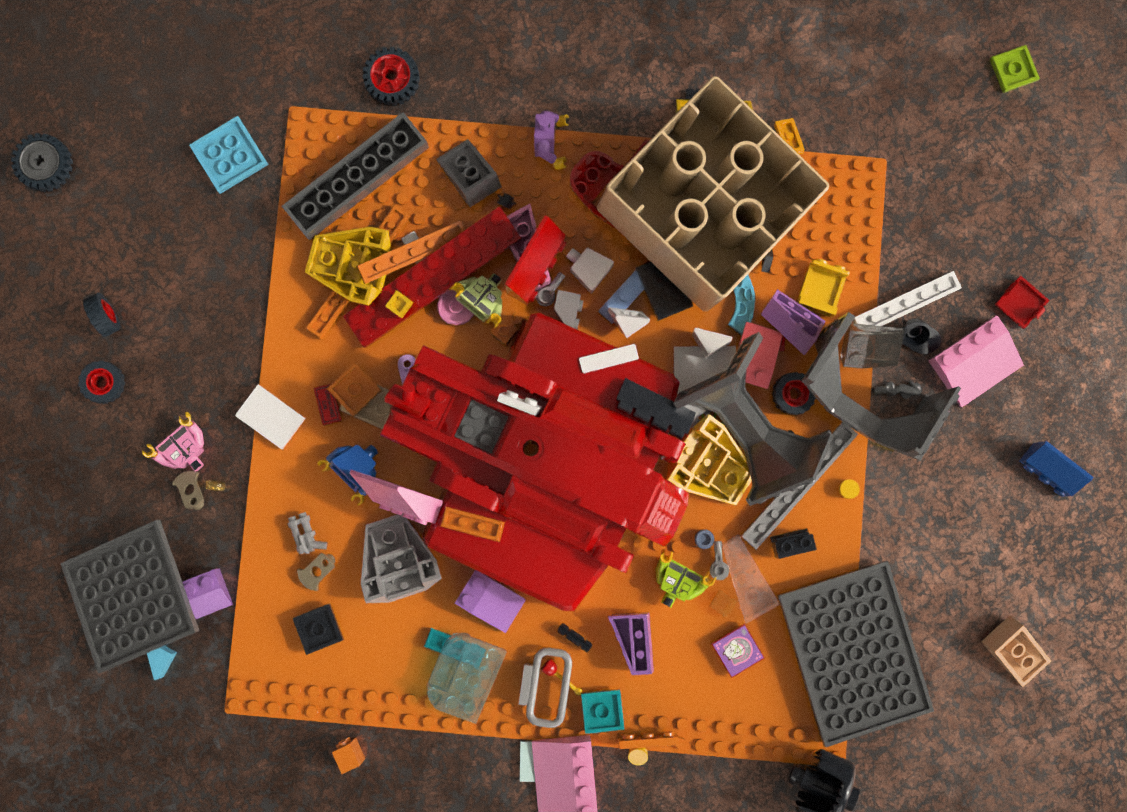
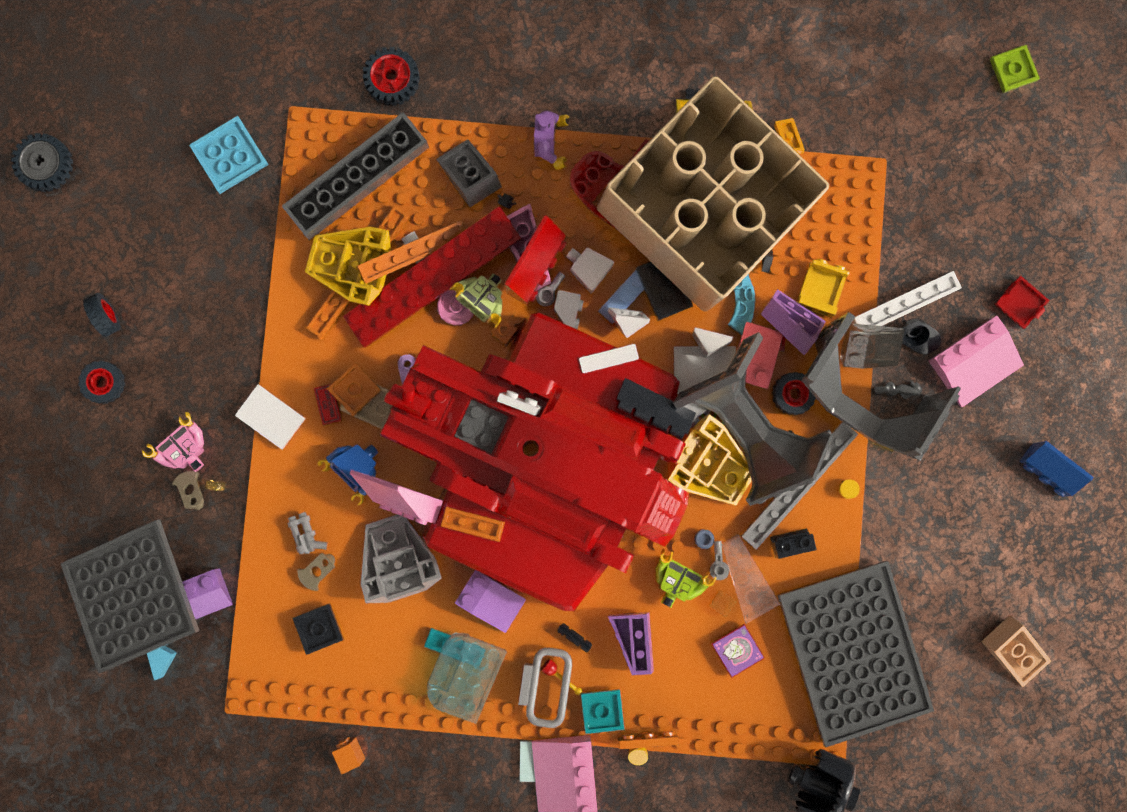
yellow plate [386,290,414,318] -> none

